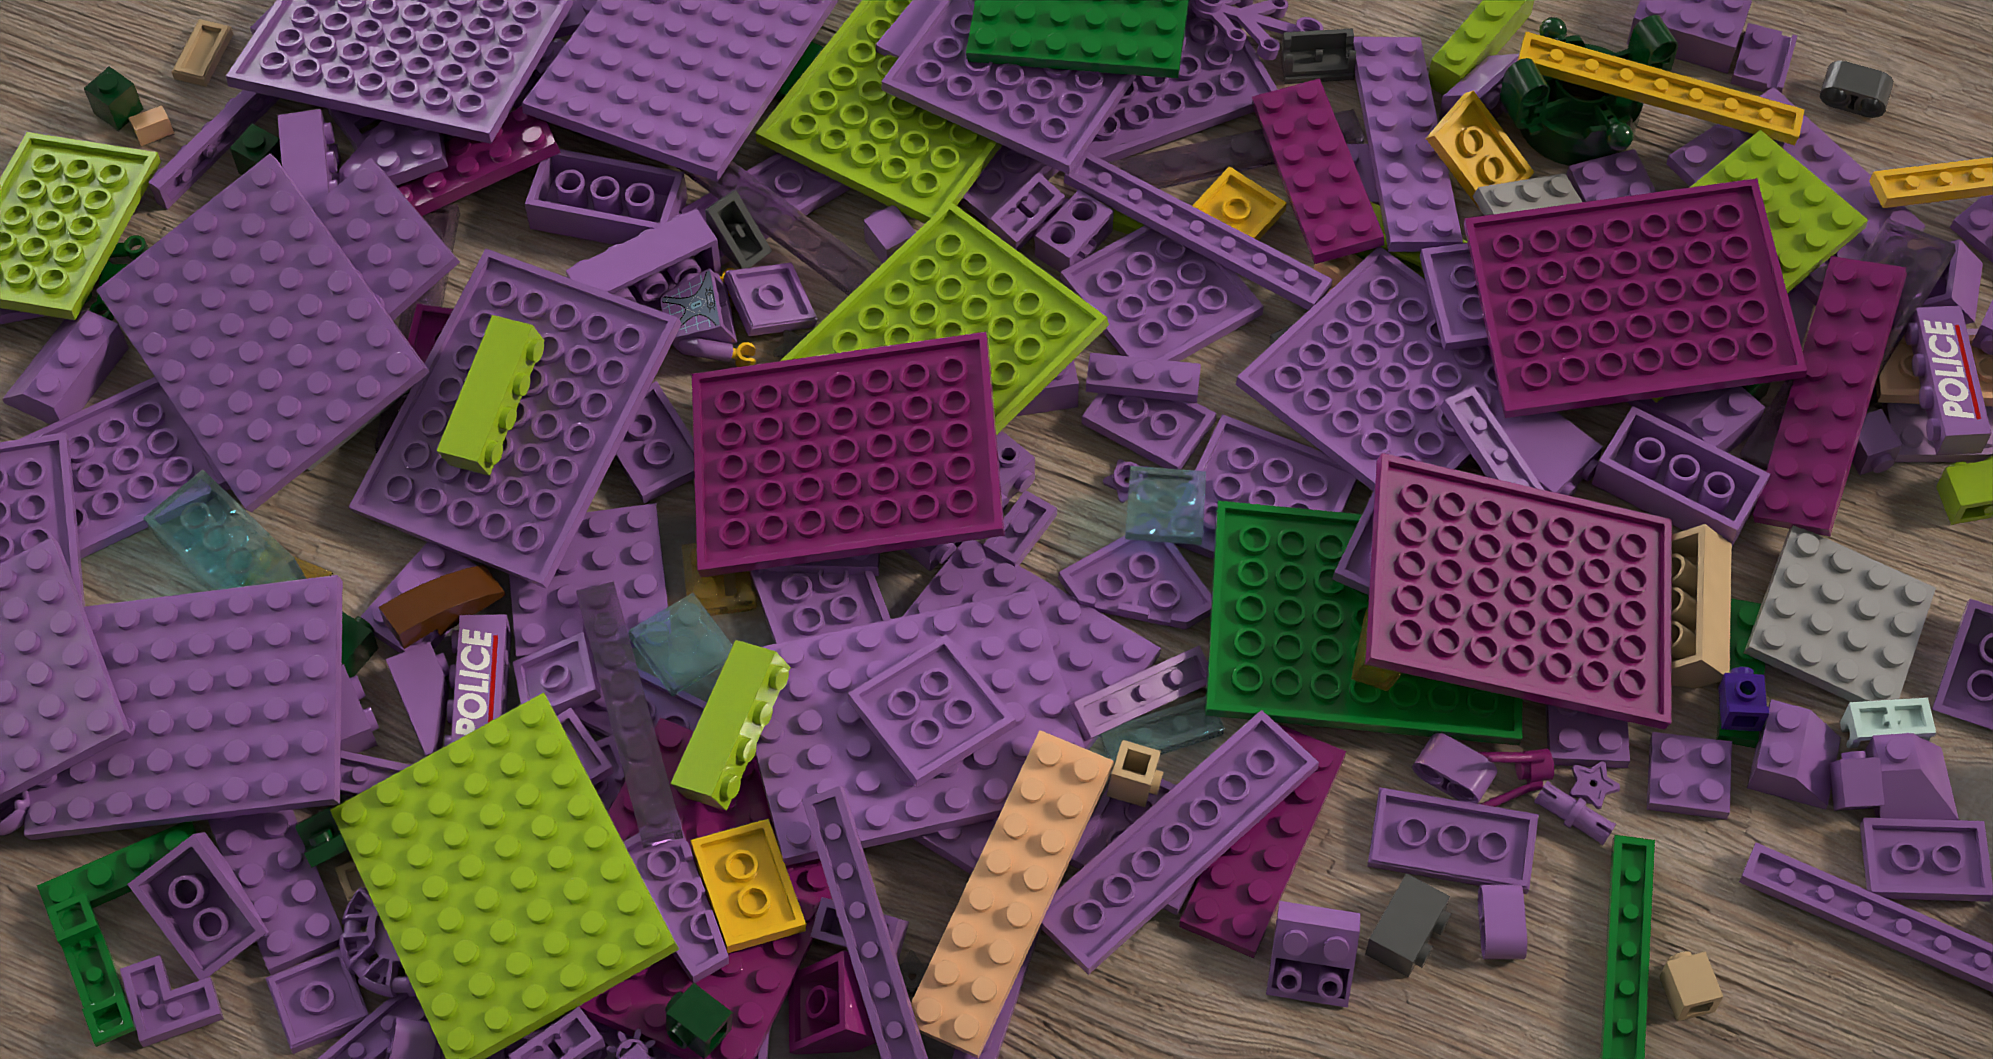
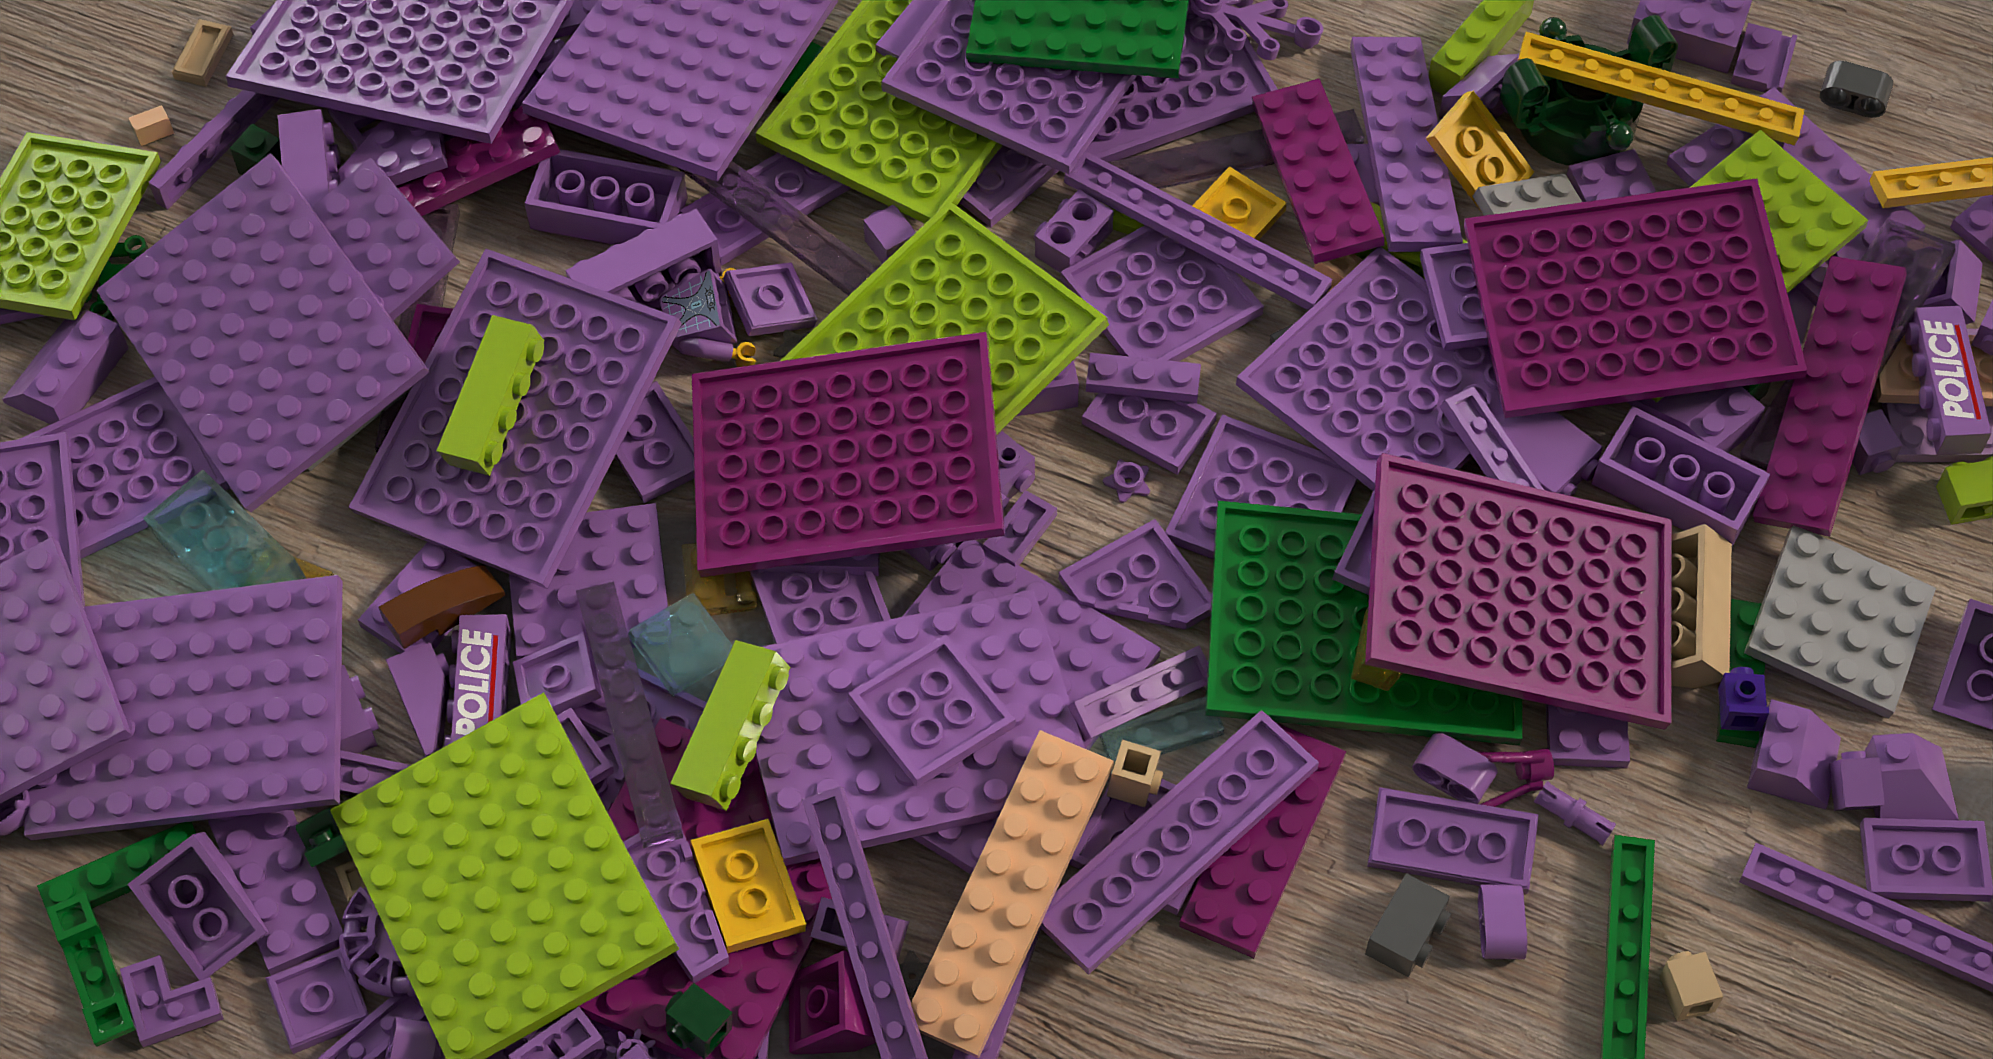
dark green brick [84,66,144,131] -> none
dark green brick [342,611,379,678] -> none
dark grey slope [705,190,772,269] -> none
medium lavender brick [987,172,1065,251] -> none
clear light blue plate [1125,466,1206,545] -> none
medium lavender slope [1266,901,1360,1008] -> none
dark grey hinge [1281,28,1356,84] -> none
medium lavender plate [1569,761,1620,809] -> none
medium lavender plate [1647,732,1732,820] -> none
light aqua hinge [1840,698,1936,748] -> none

